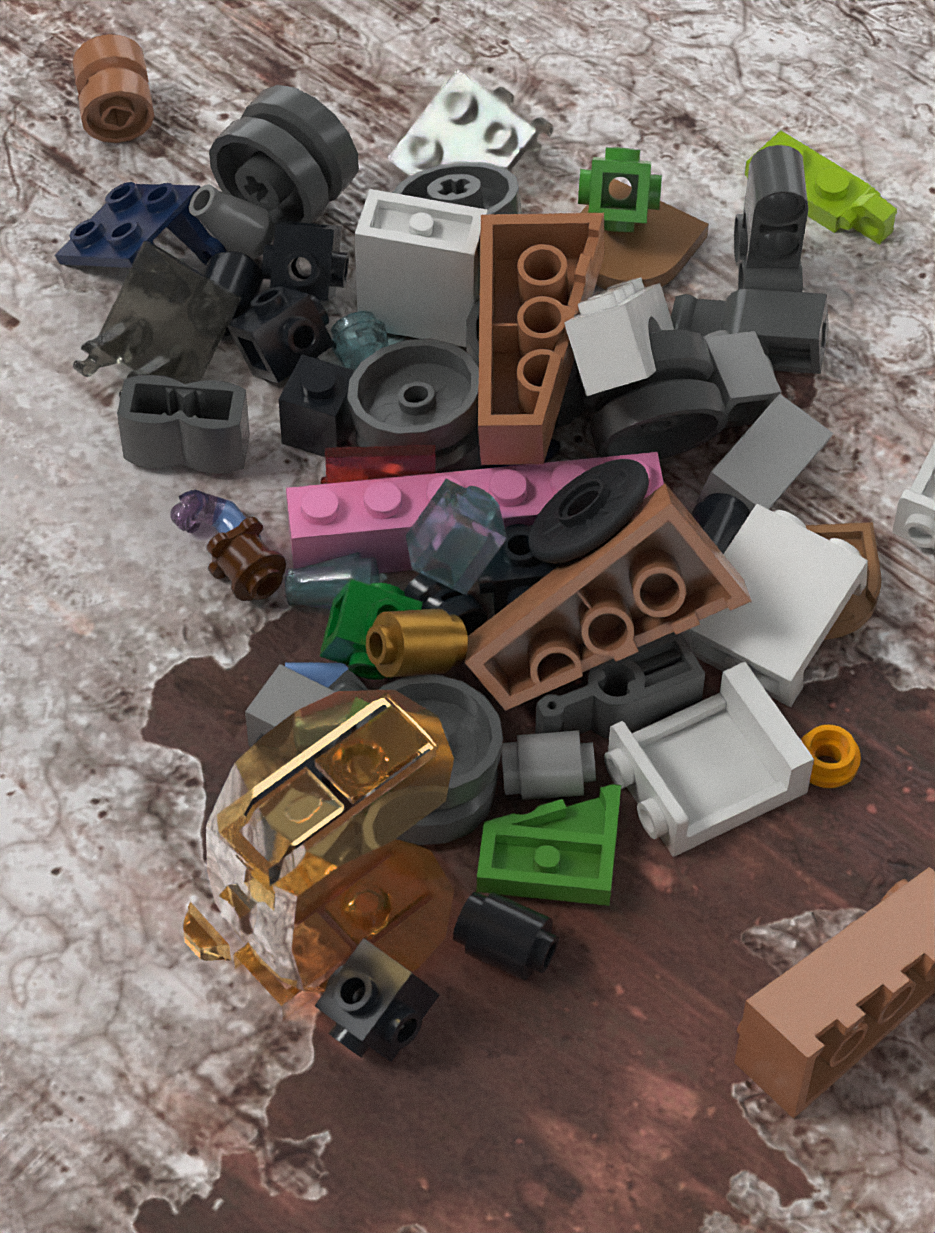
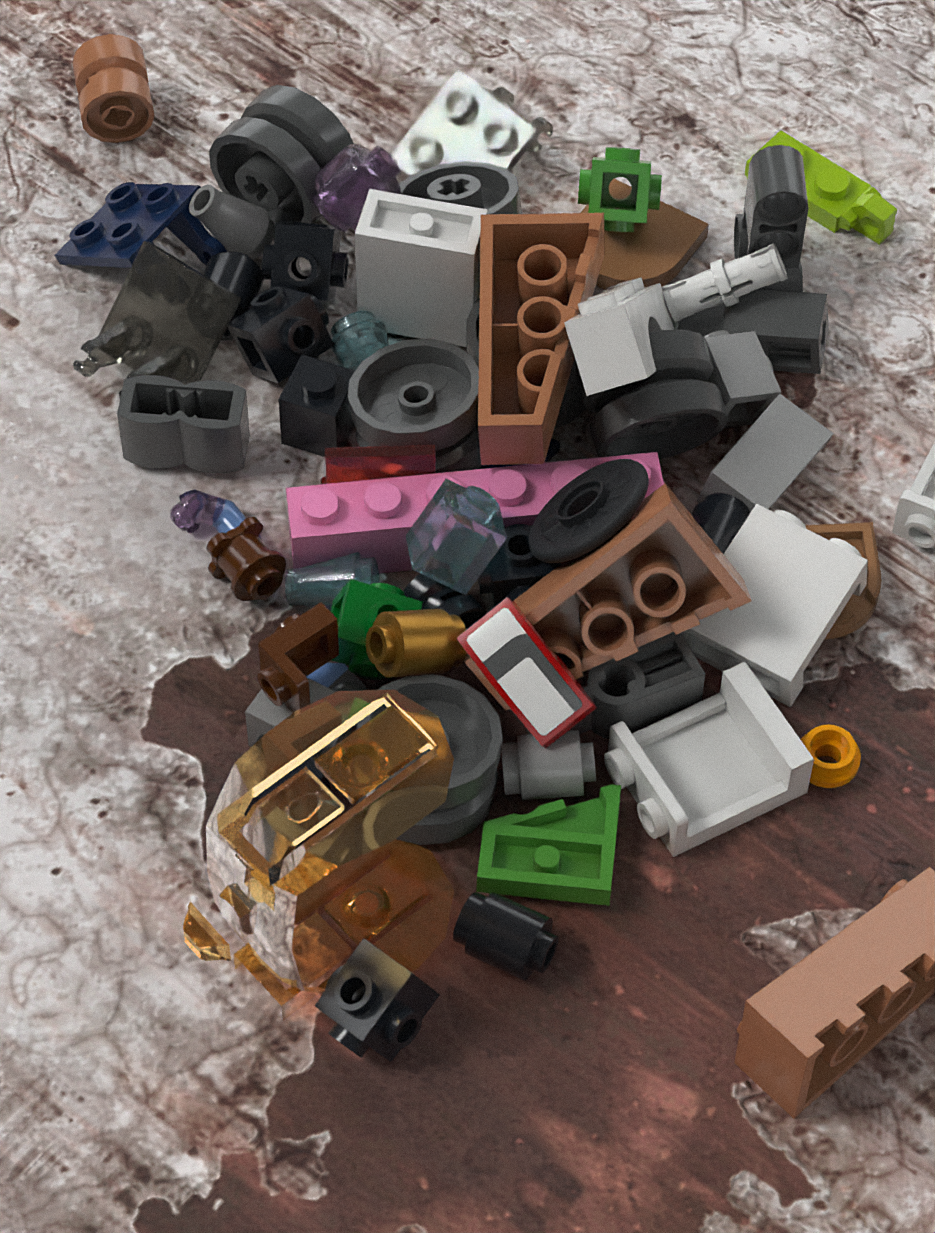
none -> reddish brown bracket [257,602,339,720]
none -> clear purple head [313,144,401,232]
none -> slope [457,597,597,748]
none -> white pin [662,243,788,322]

